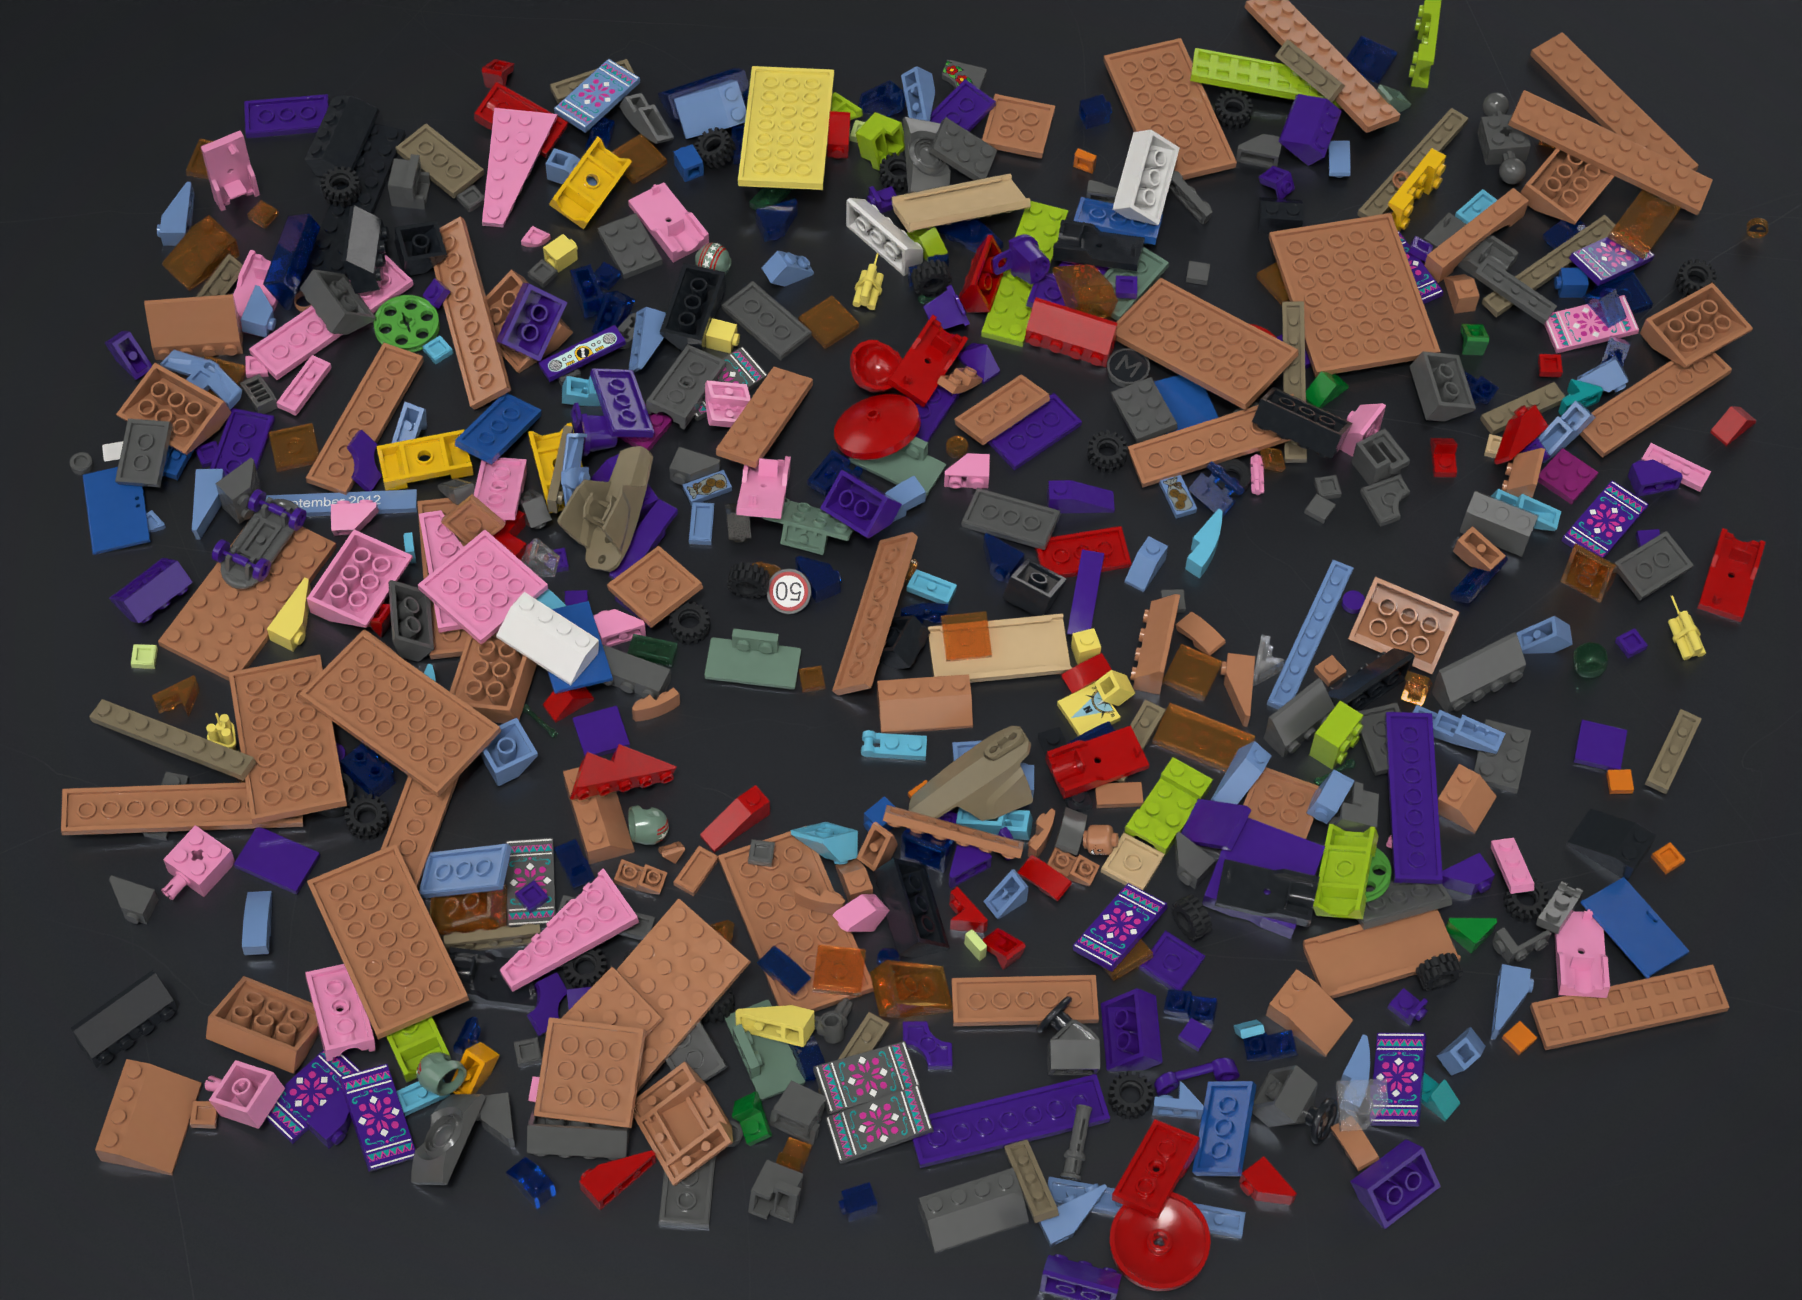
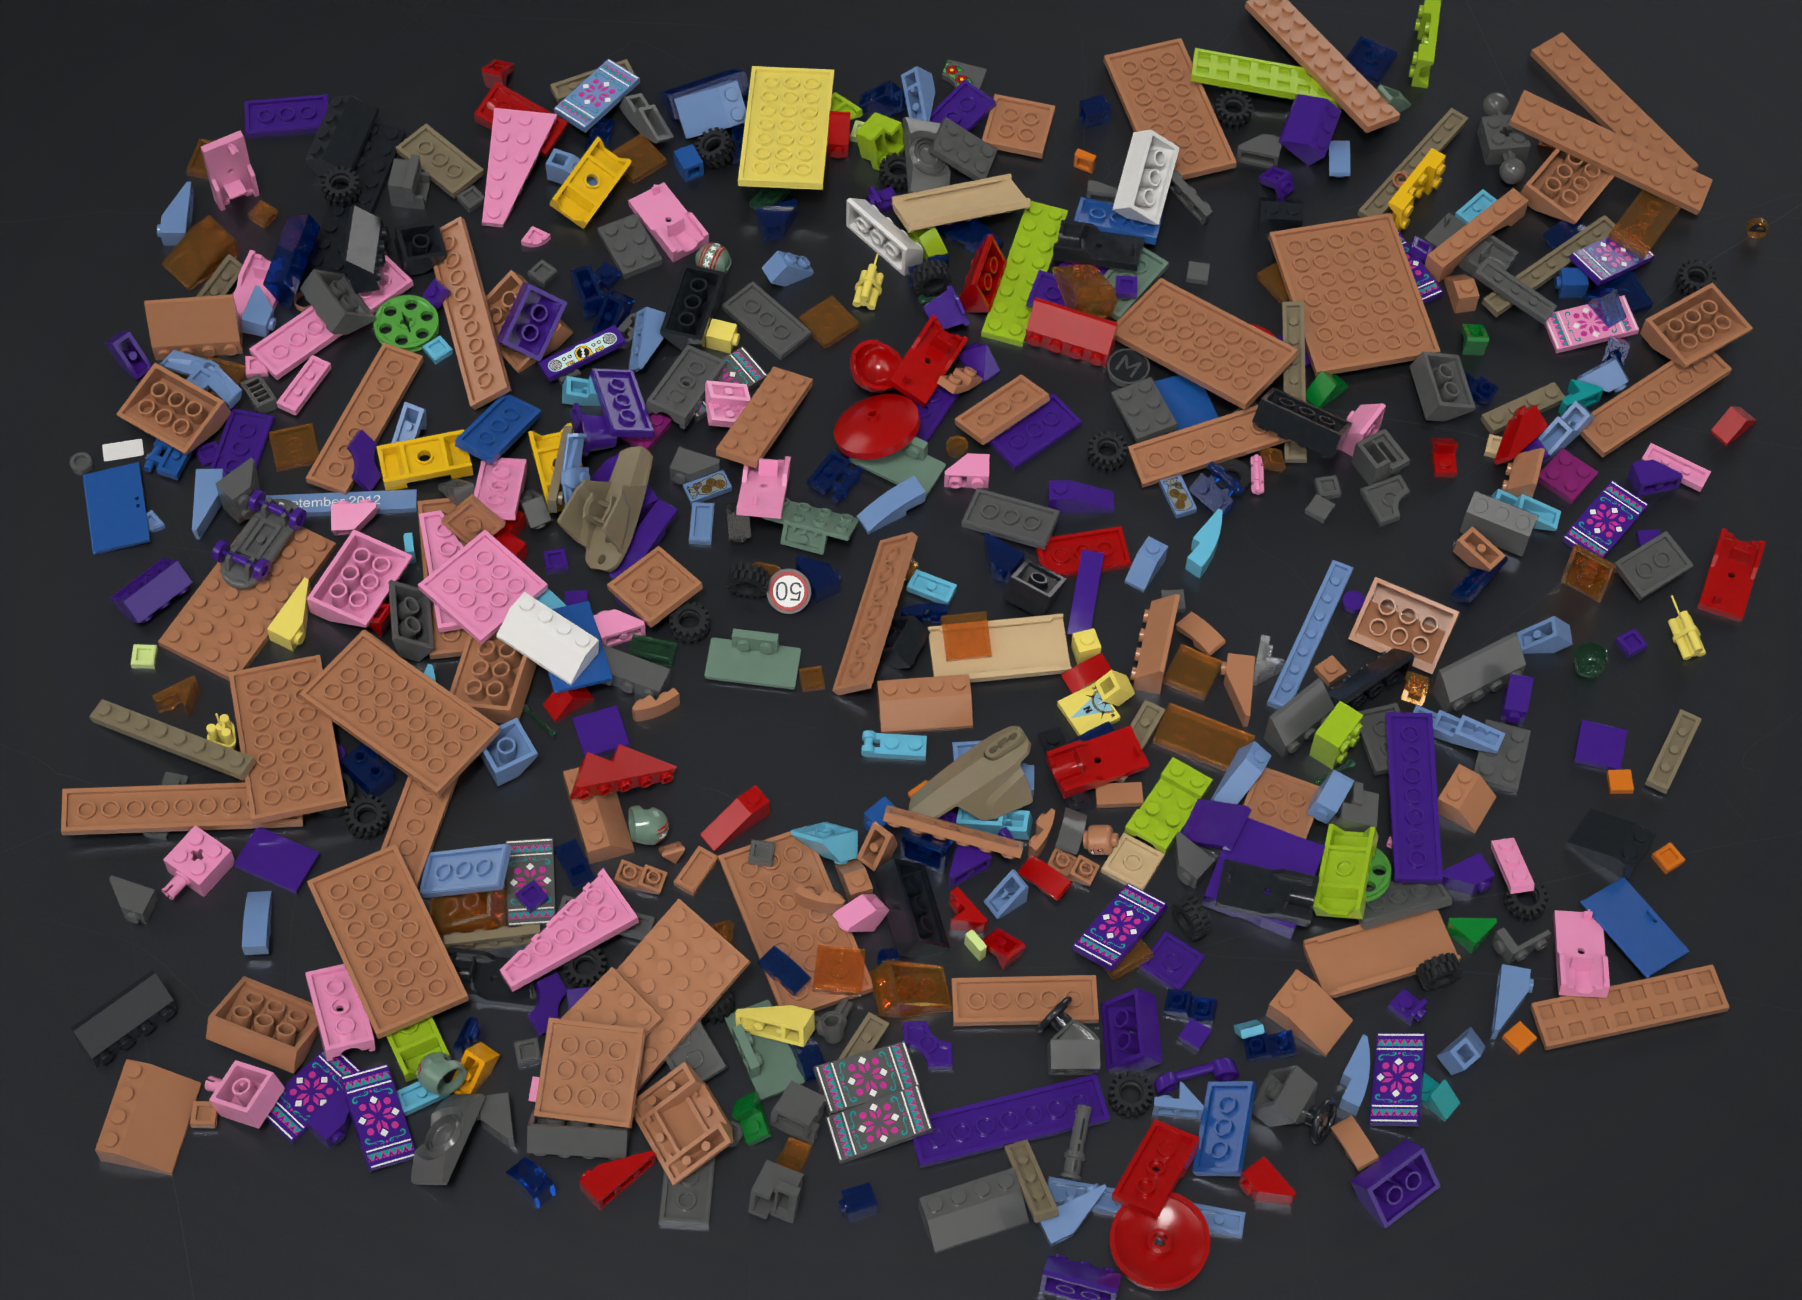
dark grey plate [115,419,173,487] -> none
clear slope [522,538,560,577] -> none
light yellow brick [543,234,578,273] -> none
dark purple slope [820,470,902,538] -> none
dark purple container [992,234,1050,284] -> none
dark tan plate [1275,39,1345,102] -> none
clear plate [1336,1079,1388,1131] -> none
dark grey plate [1536,881,1584,934] -> none
red plate [1538,354,1563,377] -> none
none -> dark purple slope [1500,674,1534,724]

